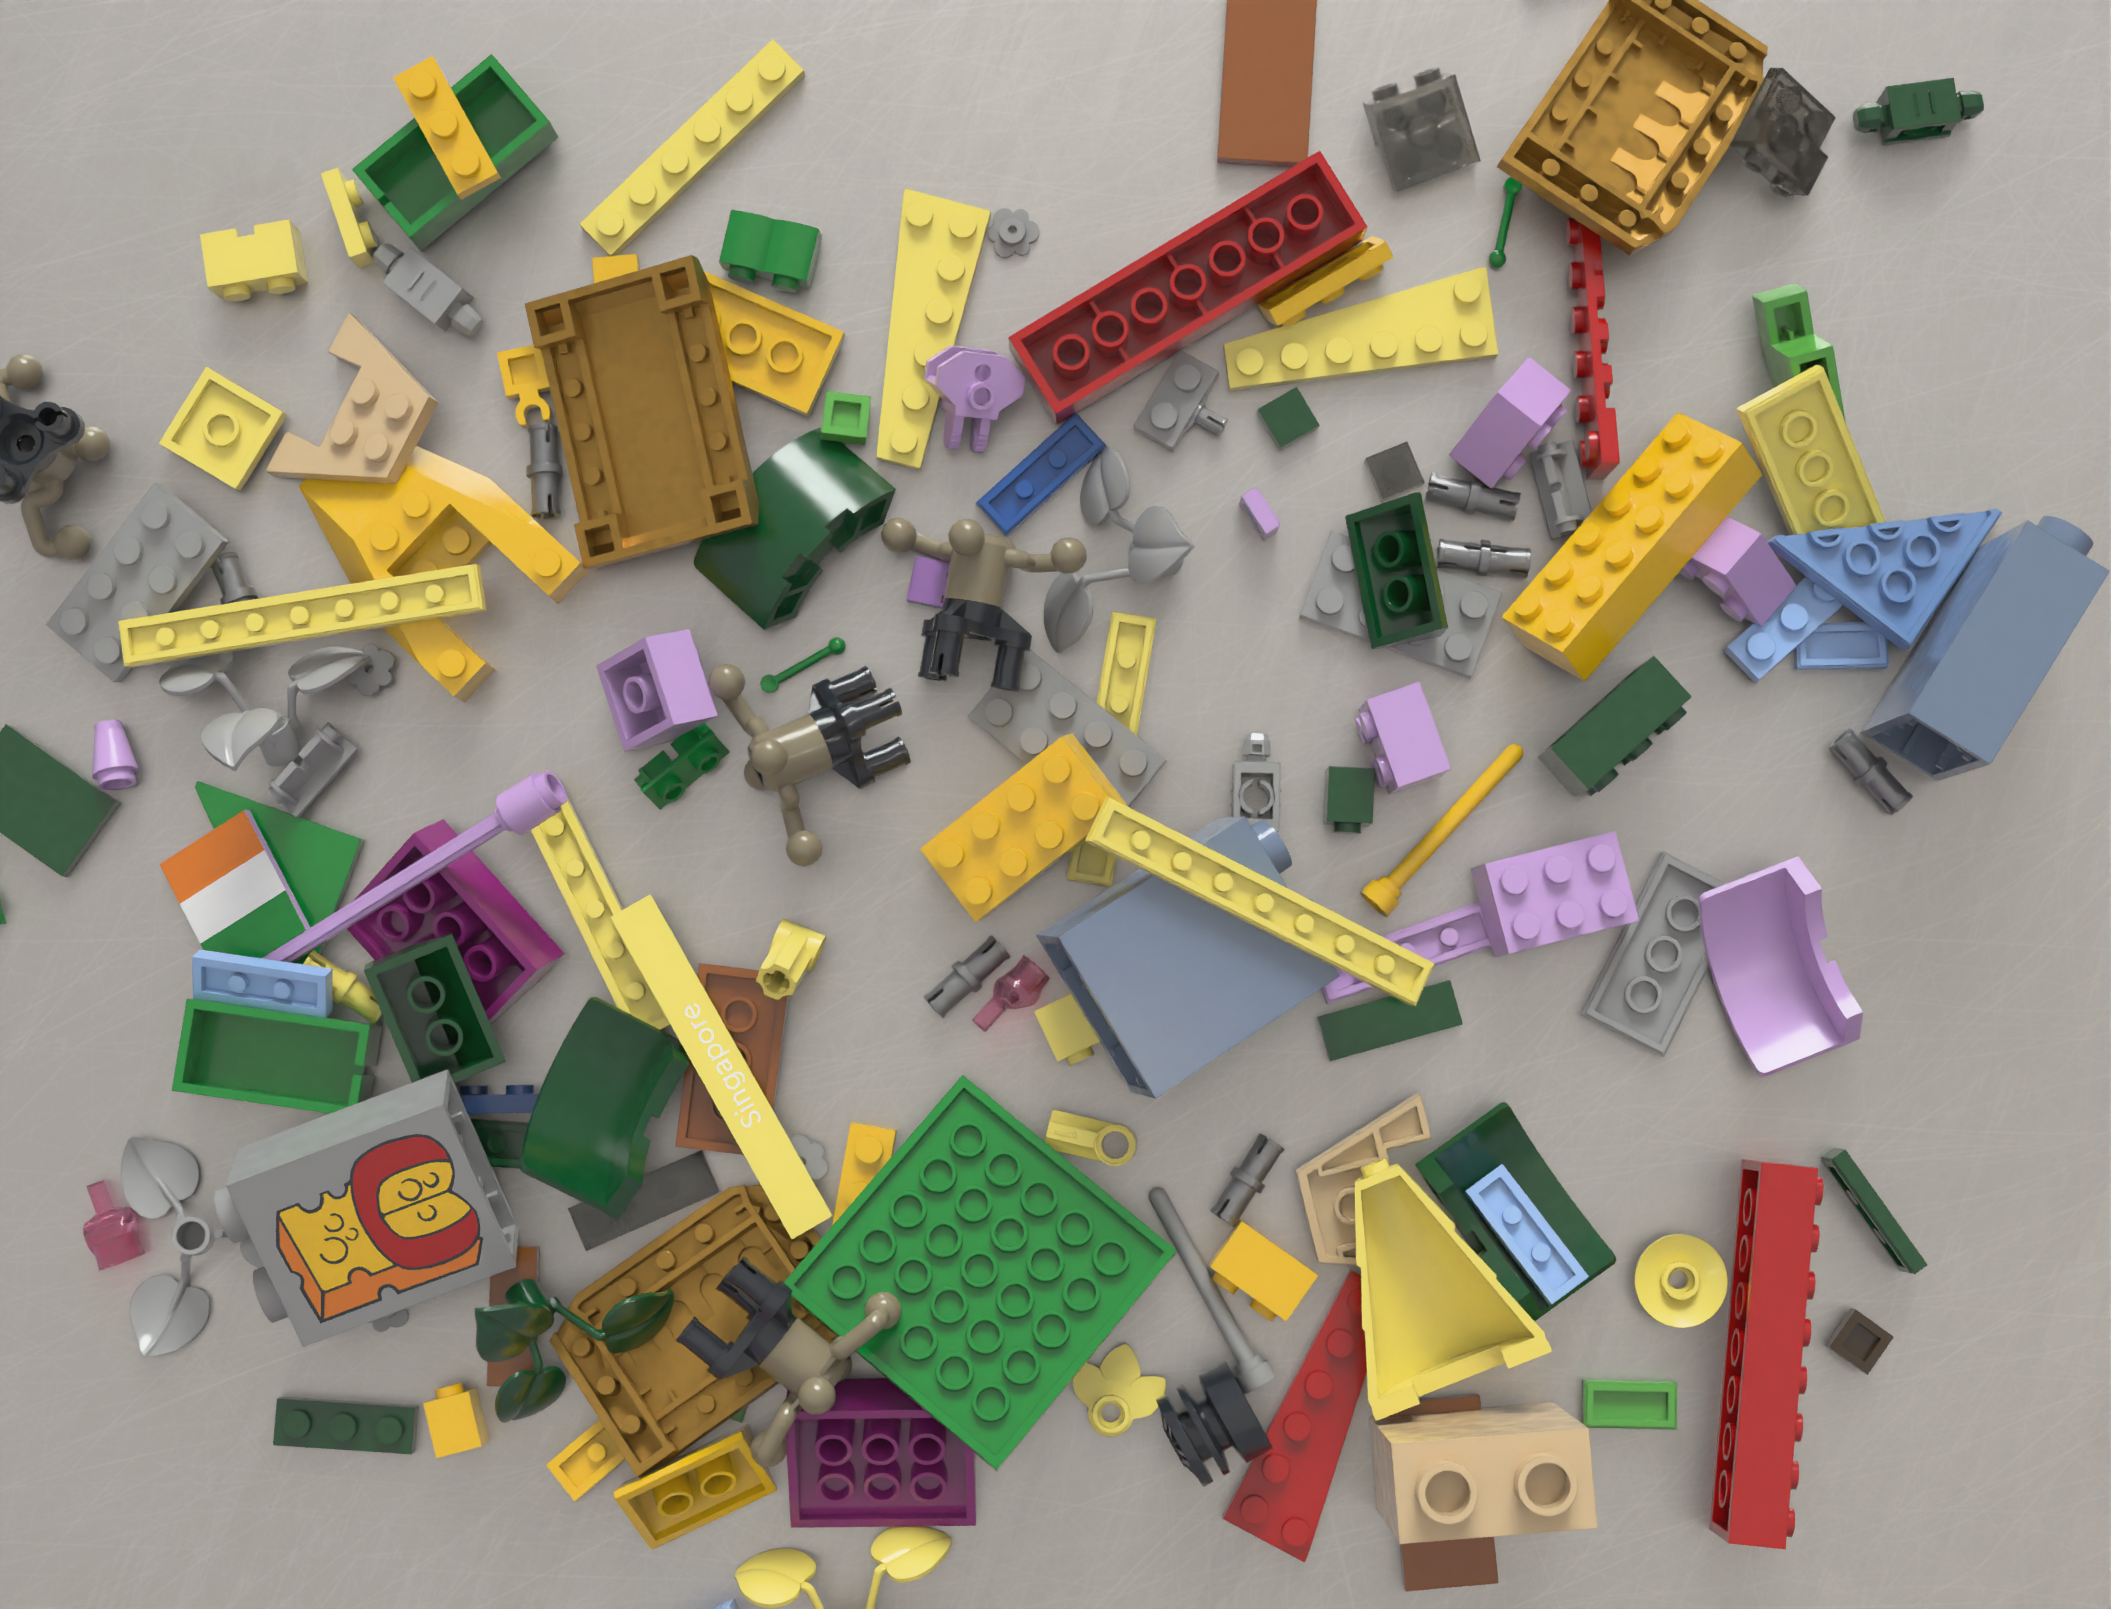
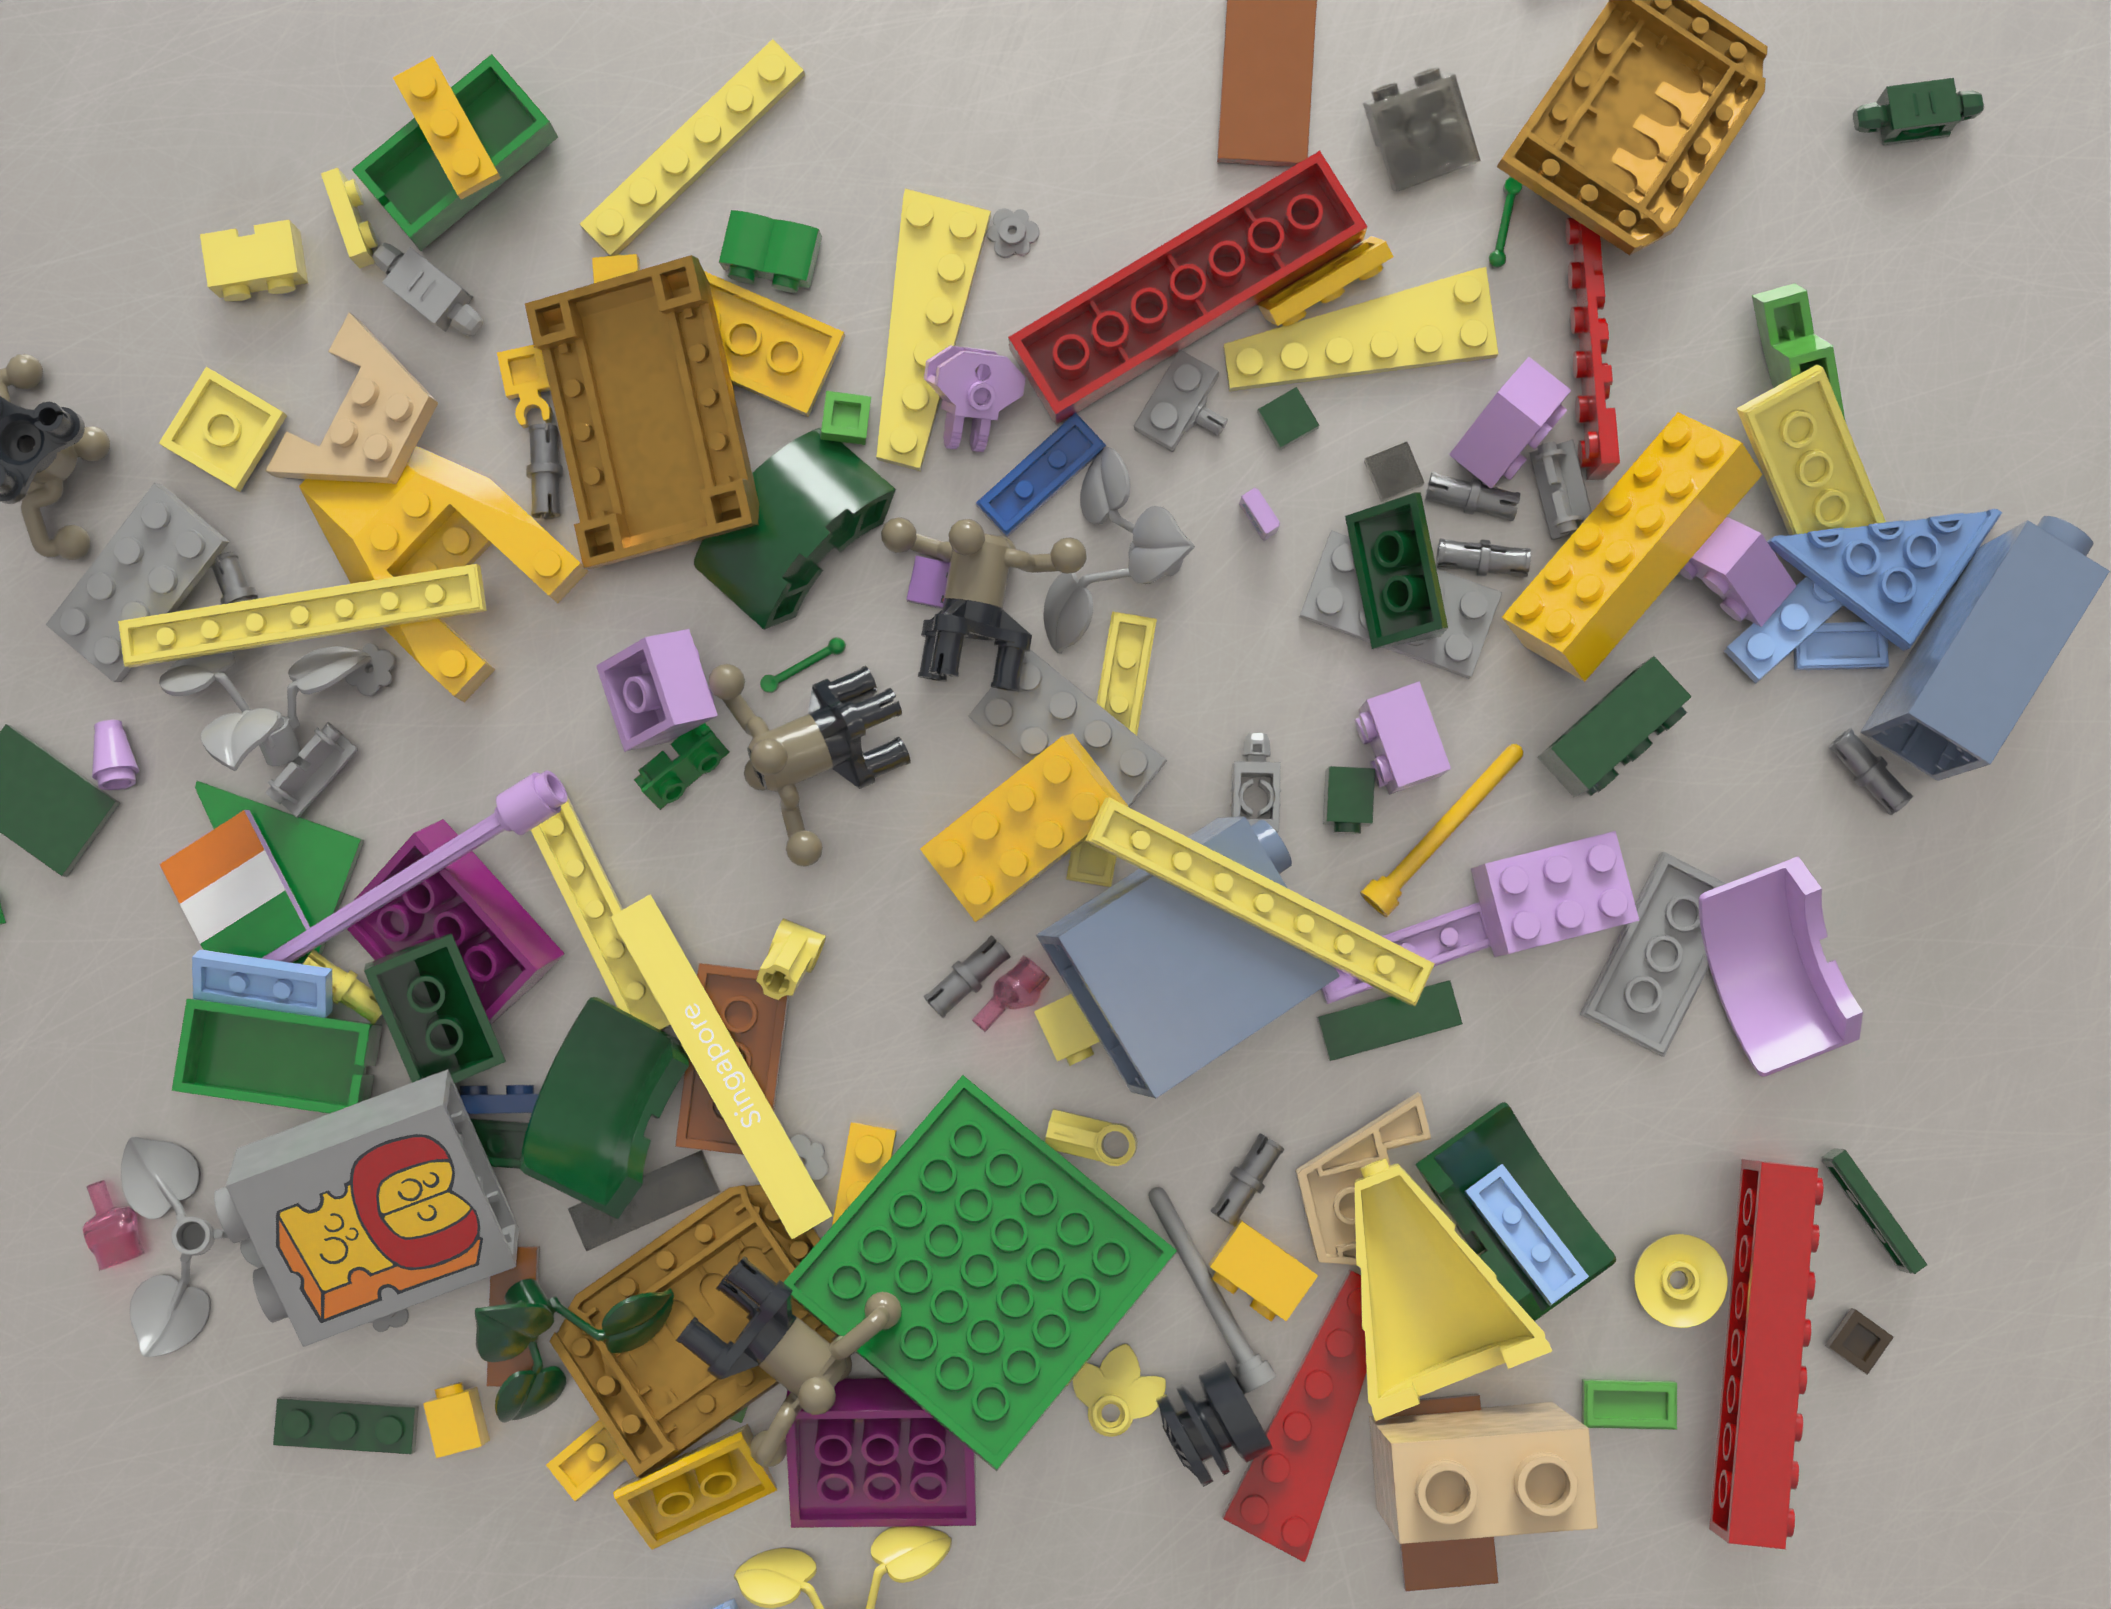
clear smoke plate [1729,67,1836,198] -> none

